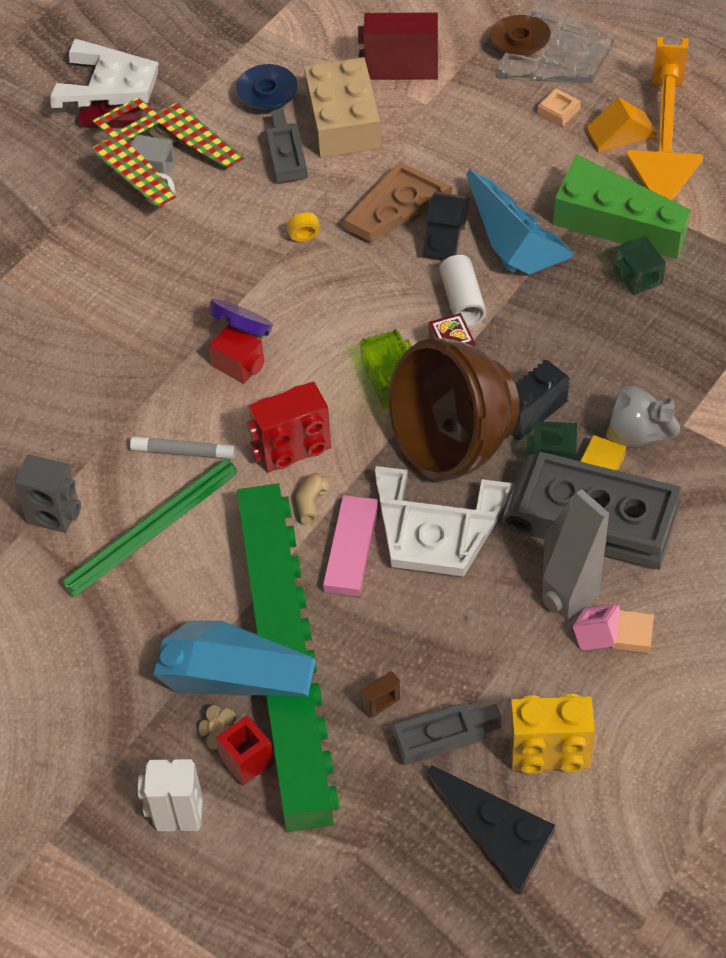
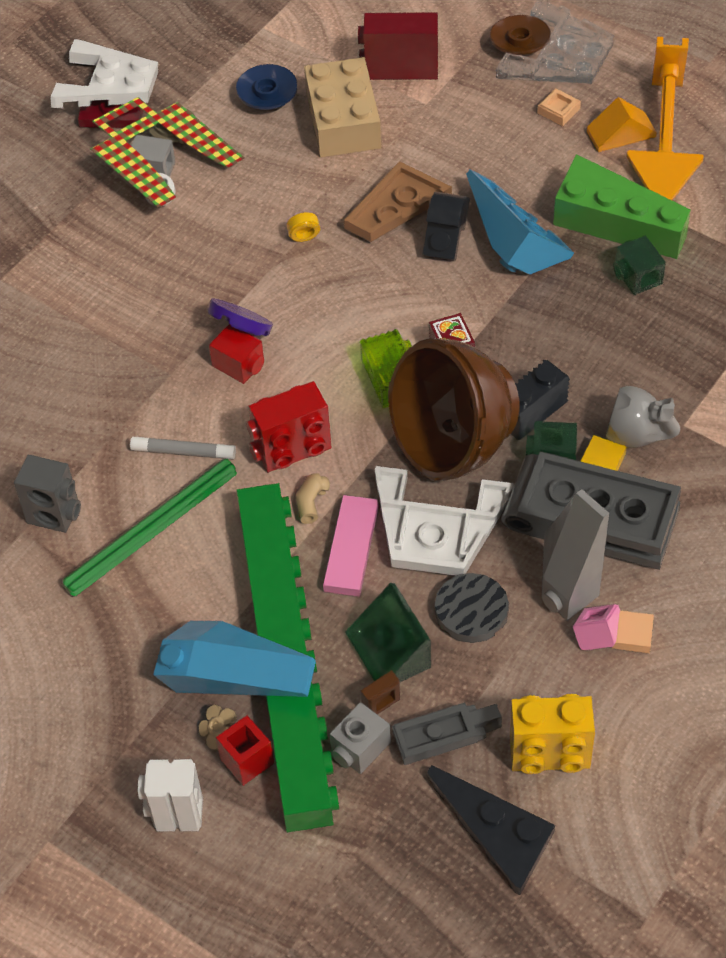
dark grey hinge [266,109,308,183] -> none
white pin [439,255,486,327] -> none
none -> light grey brick [330,702,391,774]
none -> clear green slope [345,583,431,682]
none -> dark grey tile [435,573,509,643]

